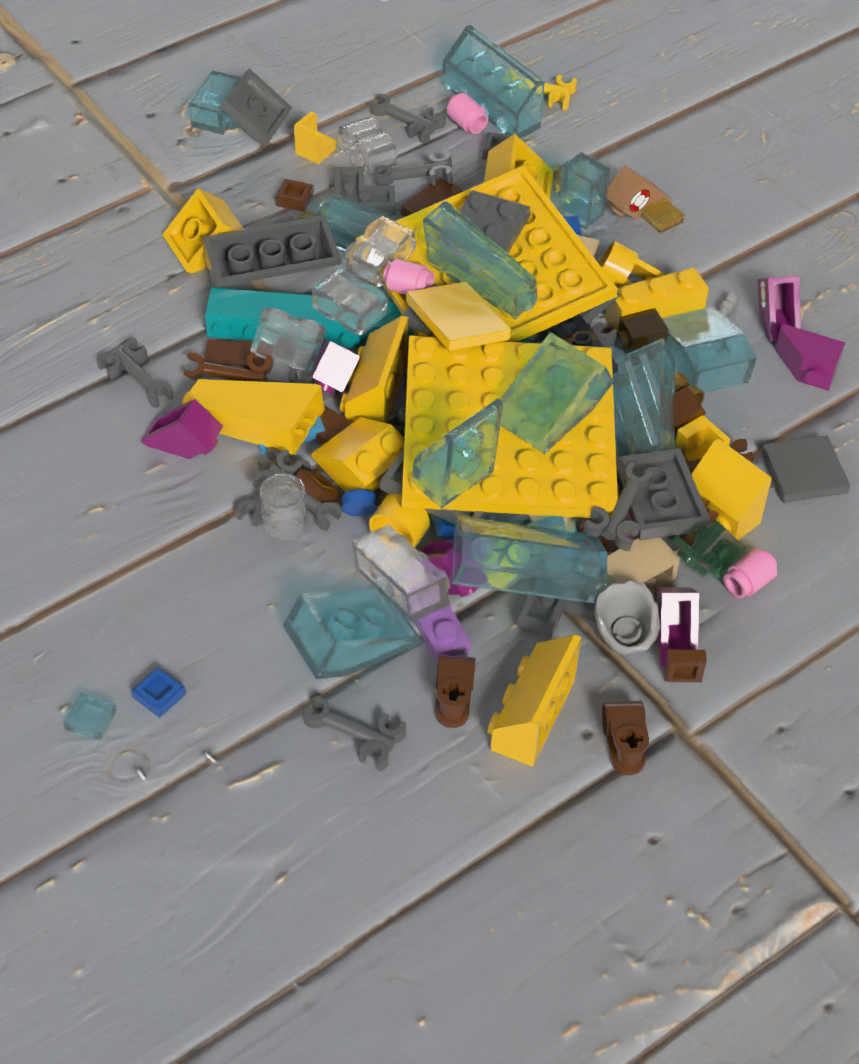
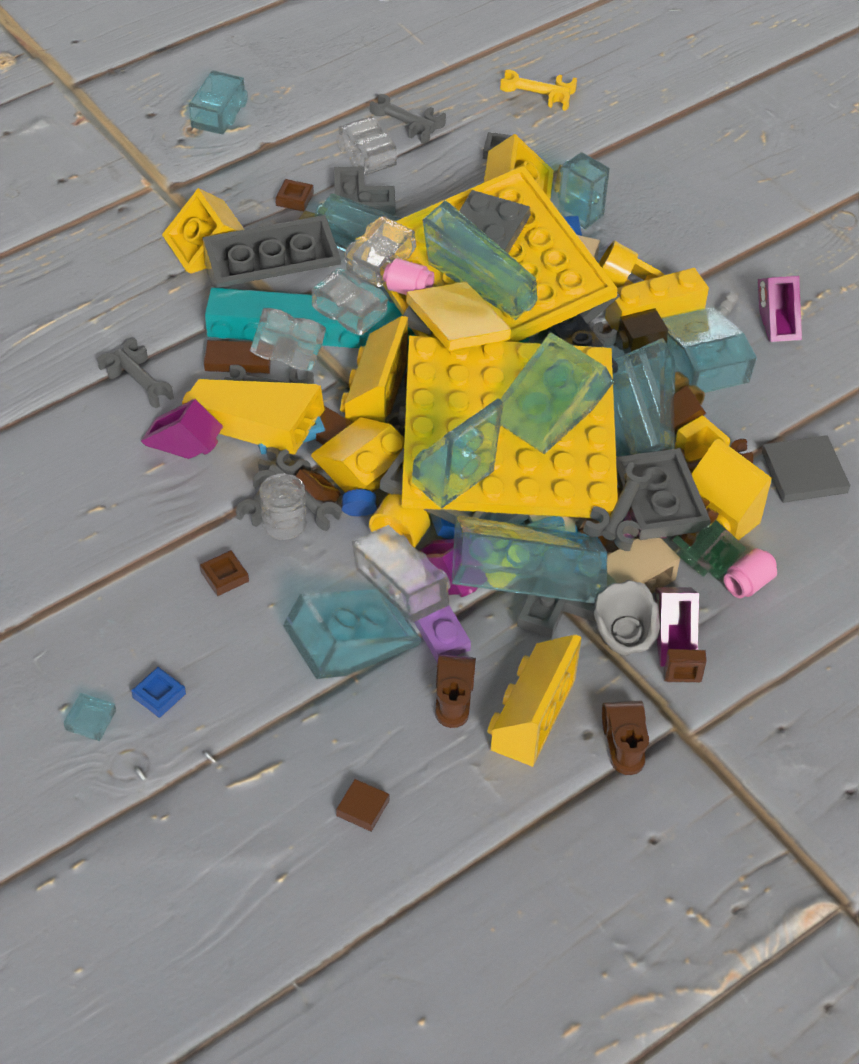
reddish brown bar [183,352,274,382] -> none
dark grey plate [220,68,292,147] -> none
yellow panel [294,111,336,164] -> none
dark grey bar [303,696,406,771] -> none
slope [310,339,360,394] -> none
dark grey bar [375,152,453,186] -> none
reddish brown tile [401,178,463,217] -> none
clear light blue slope [442,25,545,138] -> none
bright pink brick [447,92,488,134] -> none
medium nougat slope [603,165,672,219] -> none
clear yellow tile [641,198,685,234] -> none
magenta slope [775,324,845,391] -> none
none -> reddish brown tile [200,550,249,596]
none -> reddish brown tile [336,779,390,832]

